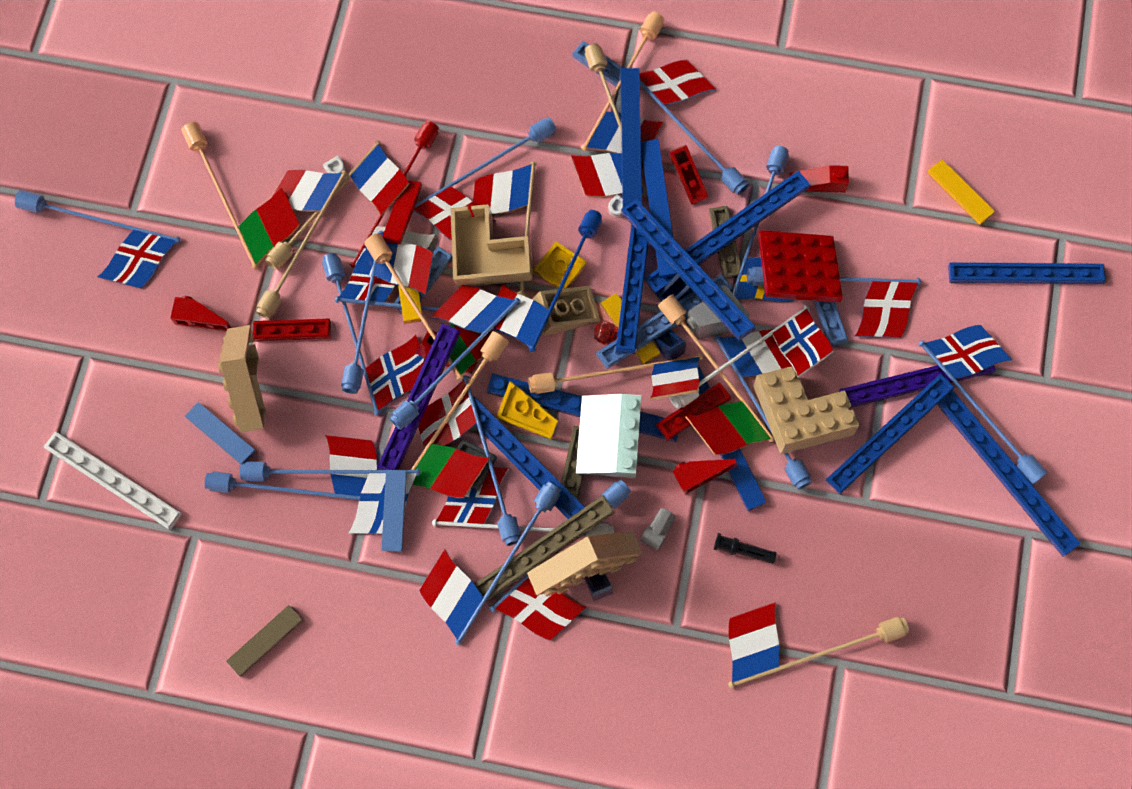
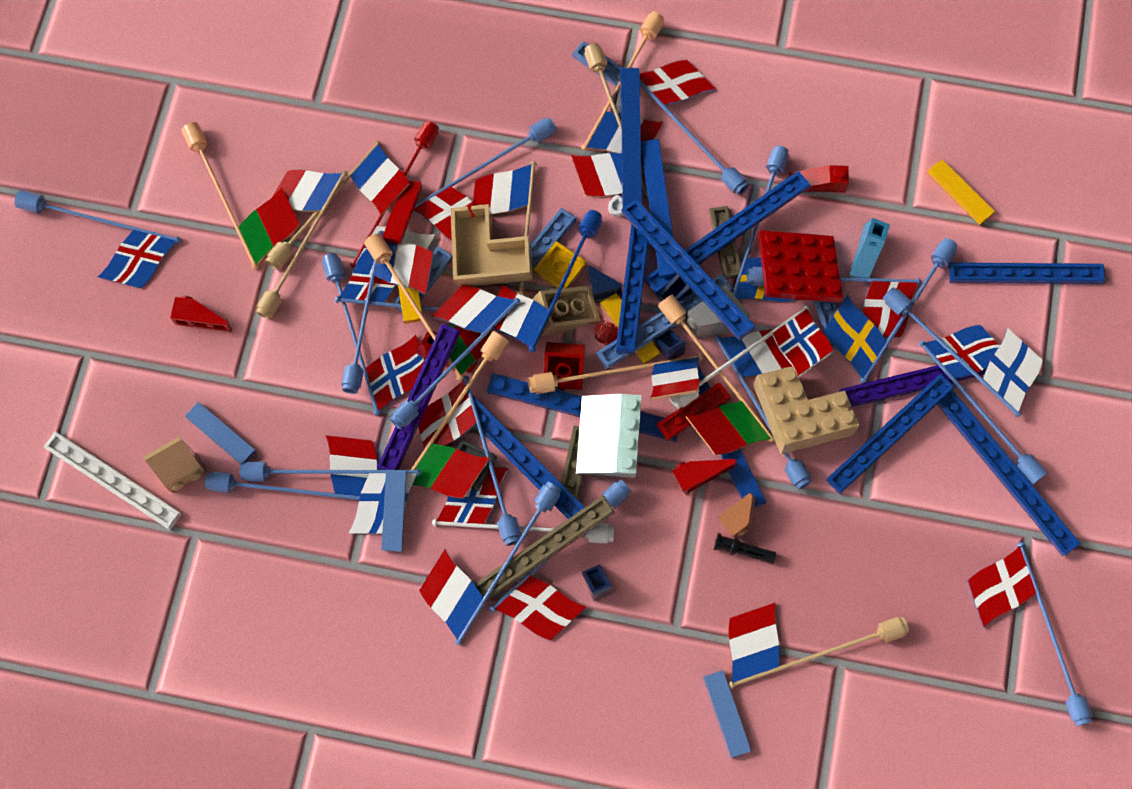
tan piece [218,325,266,433] -> none
dark tan tile [226,605,303,677] -> none
red tile [253,318,331,341] -> none
white tile [323,156,345,173] -> none
yellow wing [496,381,559,439] -> none
tan piece [527,531,643,596] -> none
light grey piece [640,508,676,551] -> none
red slope [668,145,709,205] -> none
none -> tan slope [143,436,206,492]
none -> medium blue tile [532,208,576,273]
none -> red slope [544,342,585,390]
none -> dark blue slope [588,266,623,300]
none -> medium blue tile [703,670,751,758]
none -> nougat slope [718,493,755,538]
none -> flag [823,238,958,384]
none -> dark azure slope [849,218,890,283]
none -> flag [883,287,1043,417]
none -> flag [967,542,1093,726]

